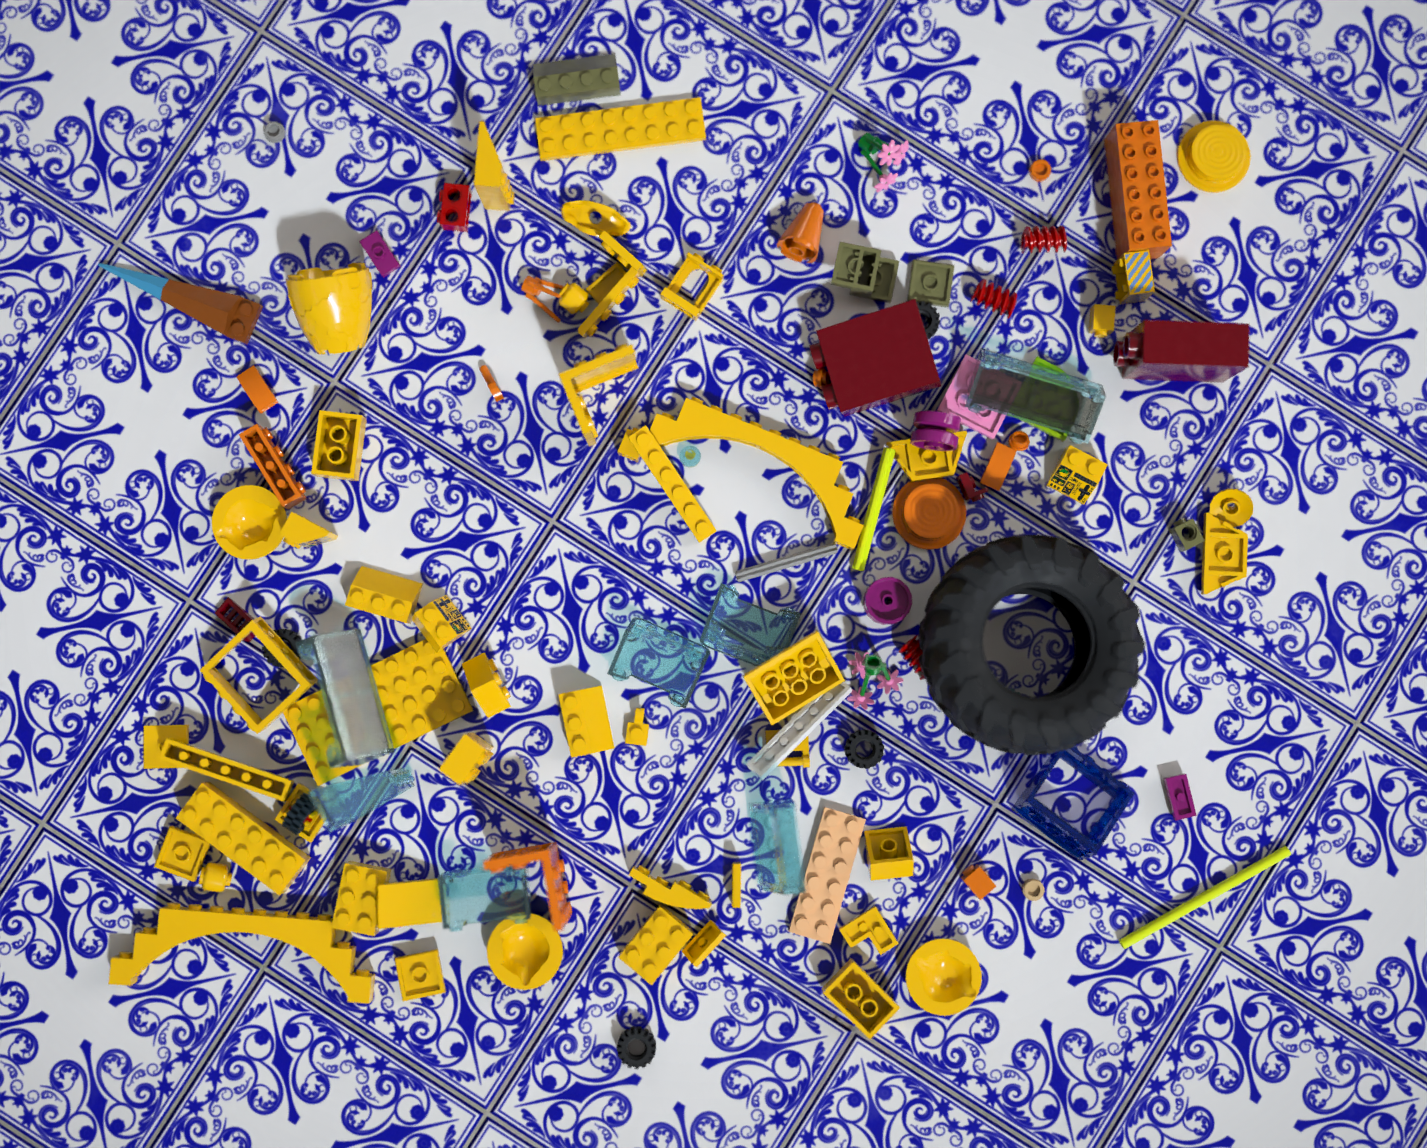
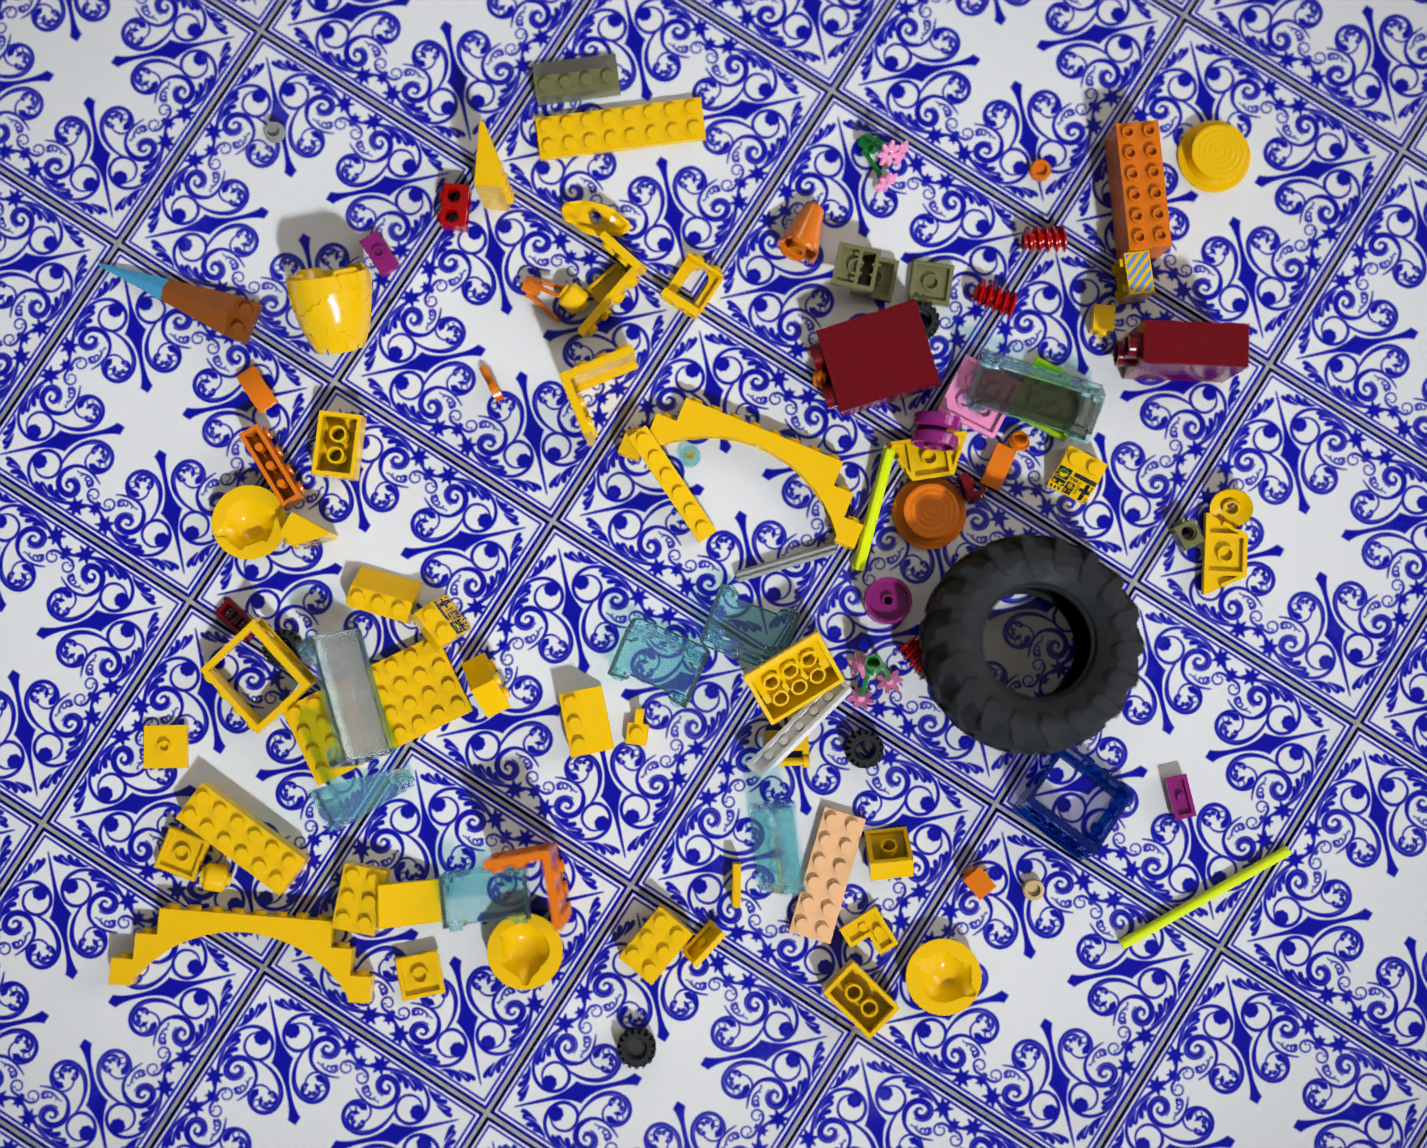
yellow brick [158,738,294,802] -> none
plate [274,783,335,843] -> none
yellow brick [439,732,494,785] -> none
yellow slope [629,865,712,909] -> none

